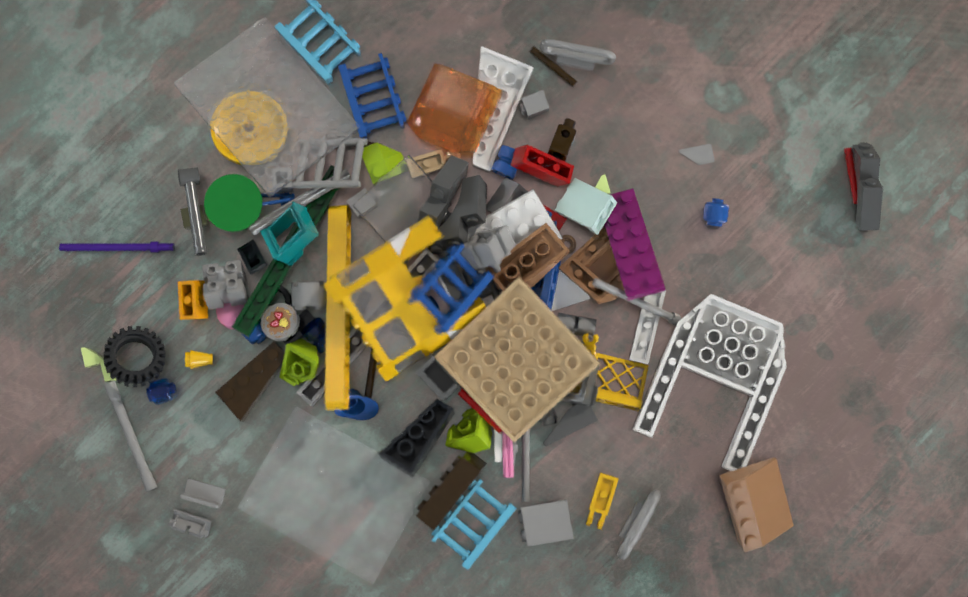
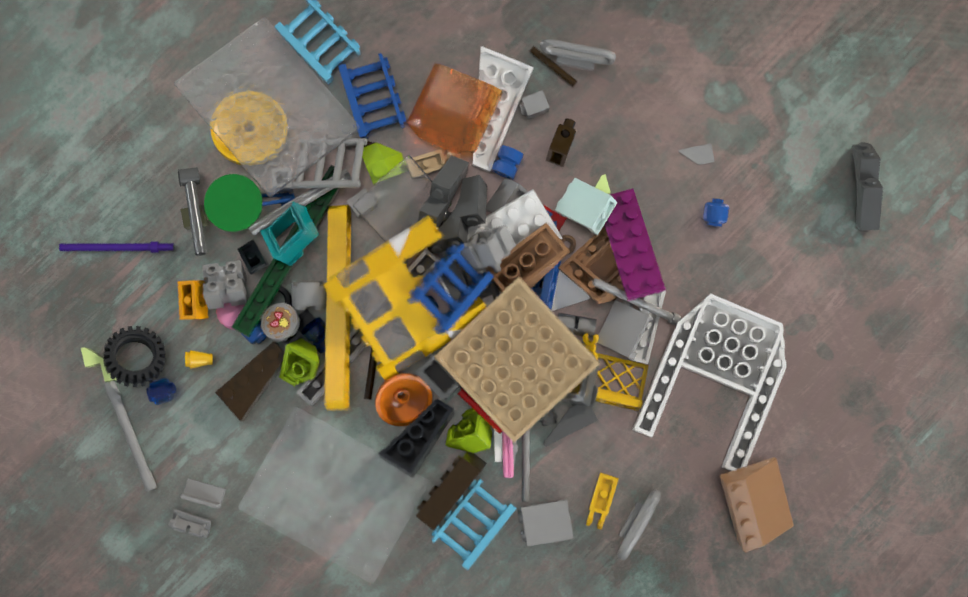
blue piece [334,389,379,420] -> none
red brick [511,144,574,187] -> none
red piece [844,147,857,205] -> none
none -> orange dish [375,373,432,426]
none -> light grey panel [597,300,653,360]

